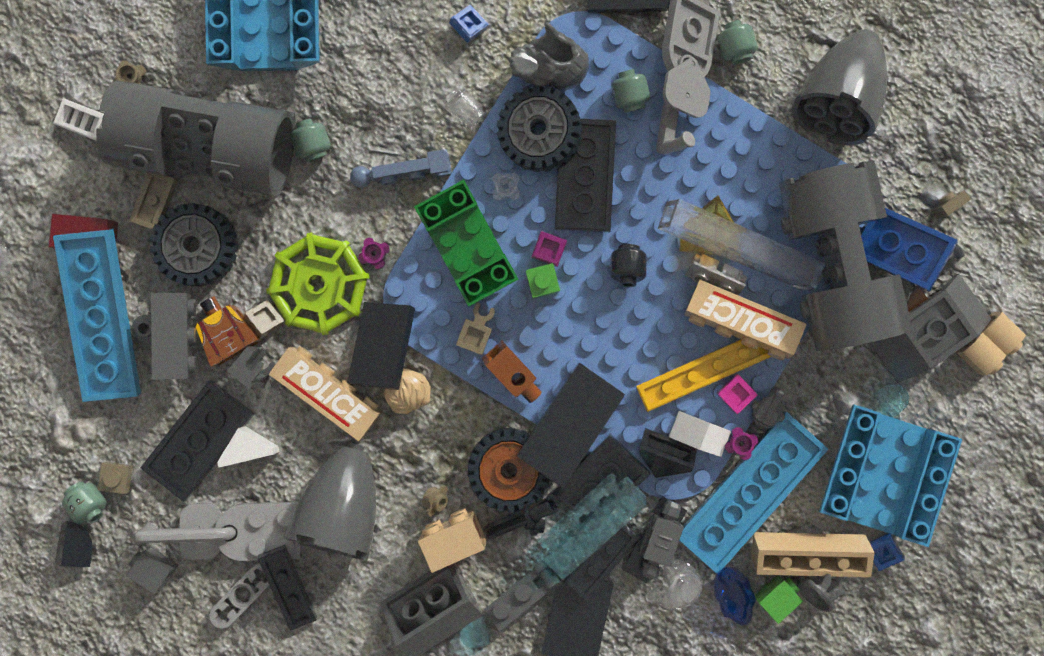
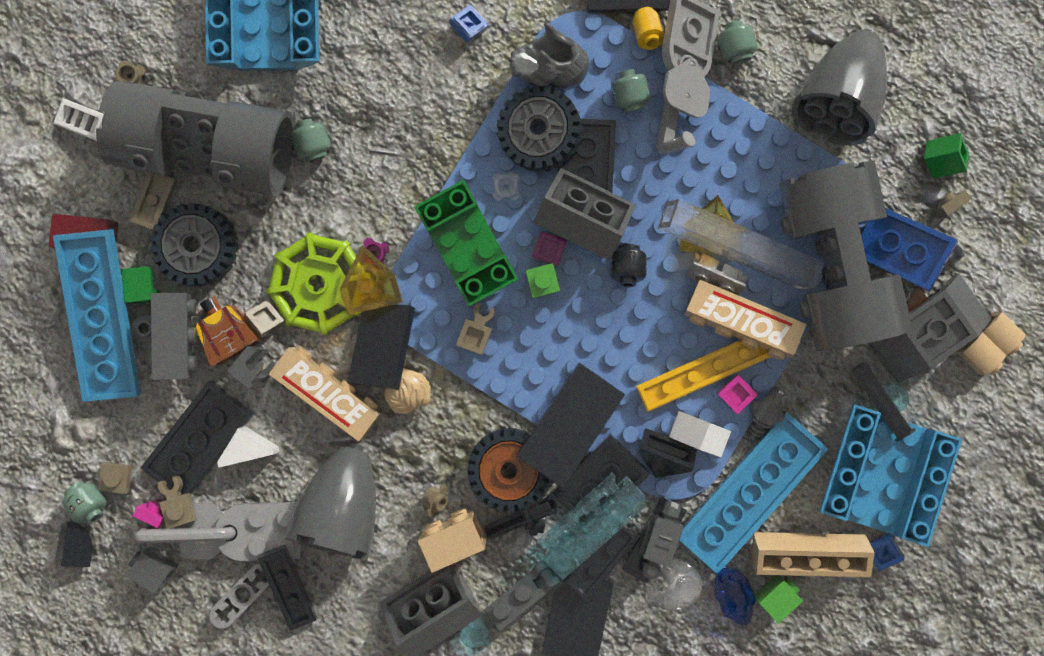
sand blue plate [350,149,452,188] -> none
clear brick [445,88,487,130] -> none
dark orange torso [481,340,542,403] -> none
magenta plate [725,427,758,460] -> none
dark grey piece [796,573,846,612] -> none
none -> green panel [122,267,161,304]
none -> dark pink plate [133,501,165,528]
none -> dark tan plate [158,476,197,529]
none -> clear yellow slope [340,245,403,314]
none -> dark grey slope [533,168,636,260]
none -> yellow brick [632,7,664,50]
none -> black axle [851,363,916,442]
none -> green panel [924,133,969,179]

